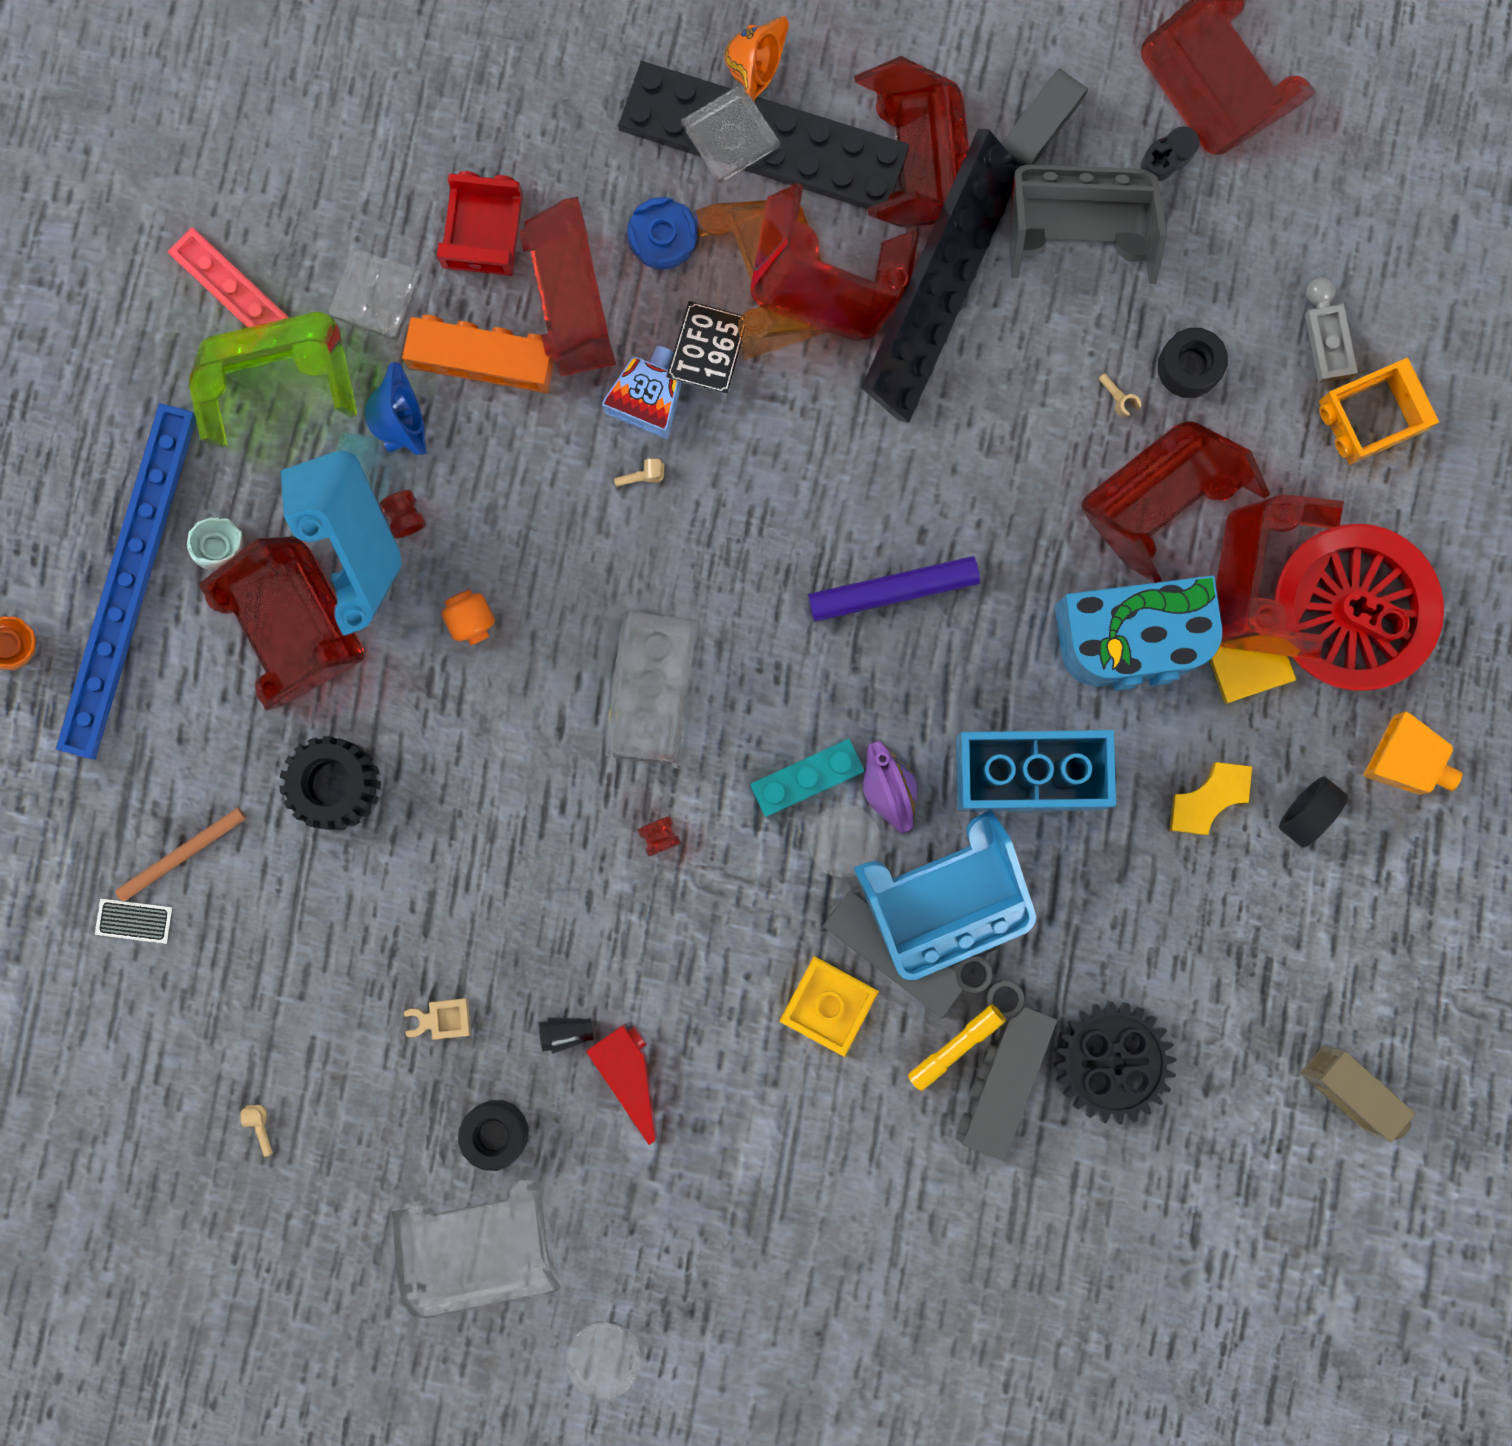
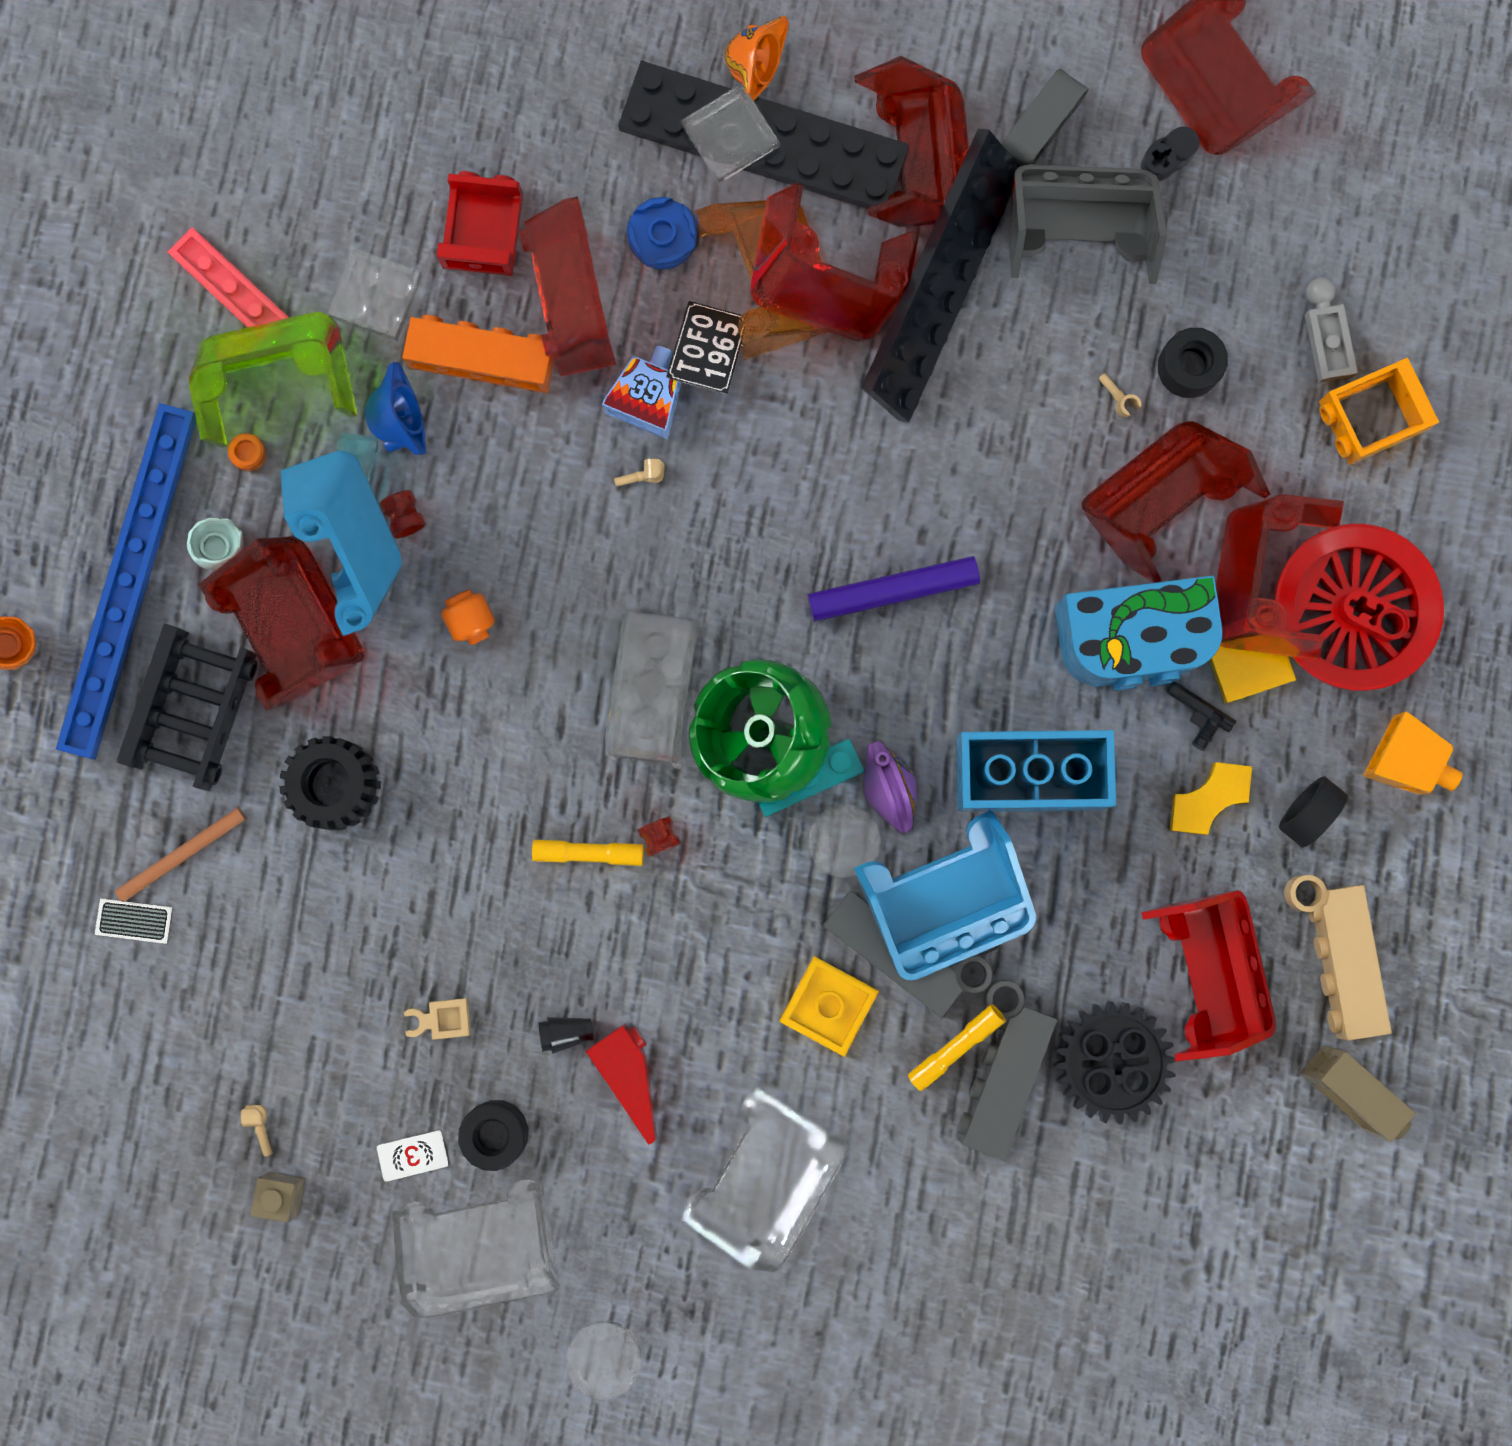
none -> black fence [116,623,258,791]
none -> orange tile [228,433,267,471]
none -> dark tan brick [250,1172,305,1222]
none -> white sticker [377,1130,448,1182]
none -> yellow piece [532,839,644,866]
none -> clear windscreen [681,1087,850,1272]
none -> green wheel [689,659,832,803]
none -> red windscreen [1141,890,1276,1062]
none -> black hose [1167,681,1236,751]
none -> tan hinge [1284,875,1392,1041]

